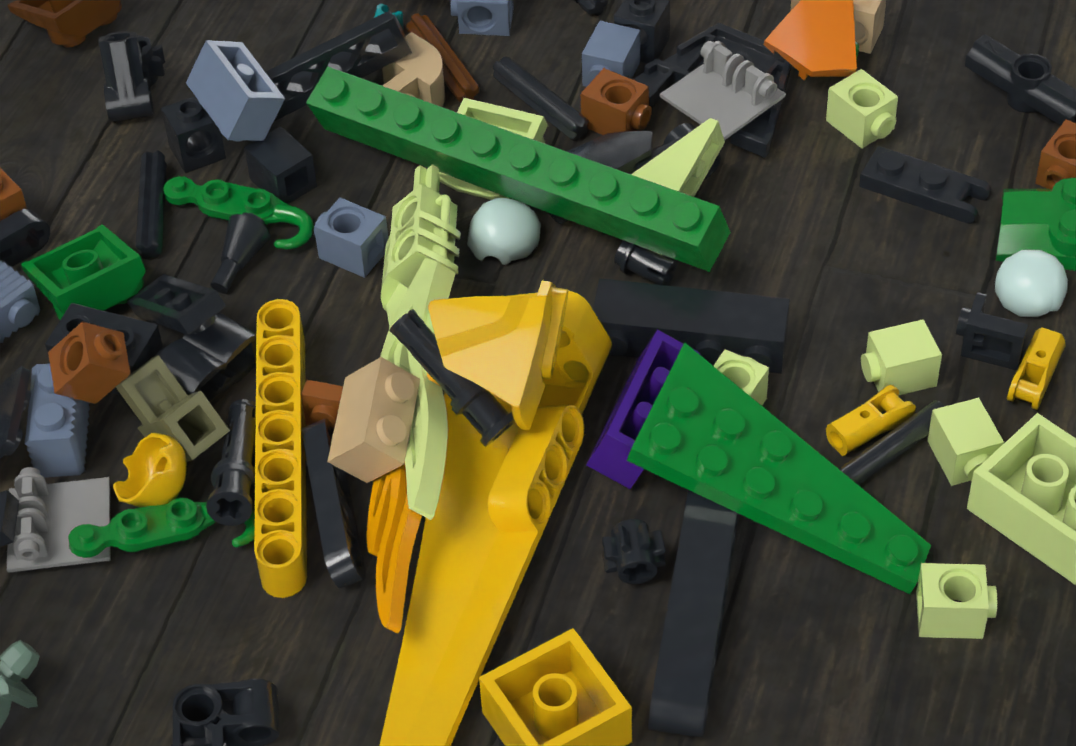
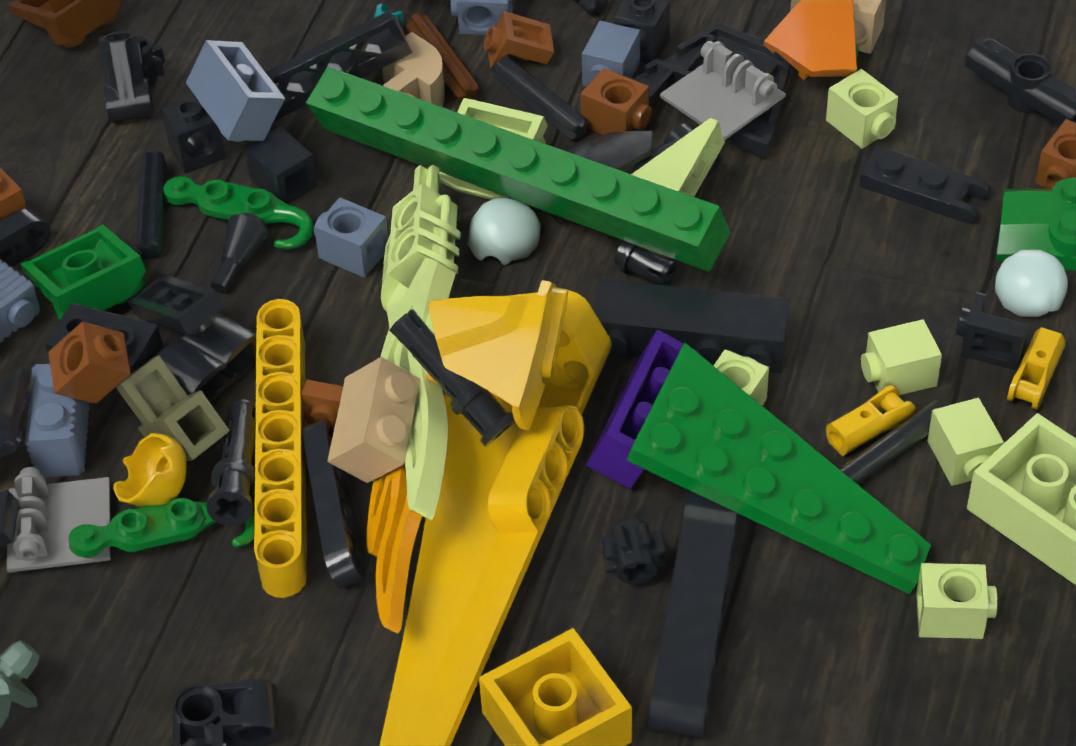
none -> dark orange bracket [484,11,554,69]

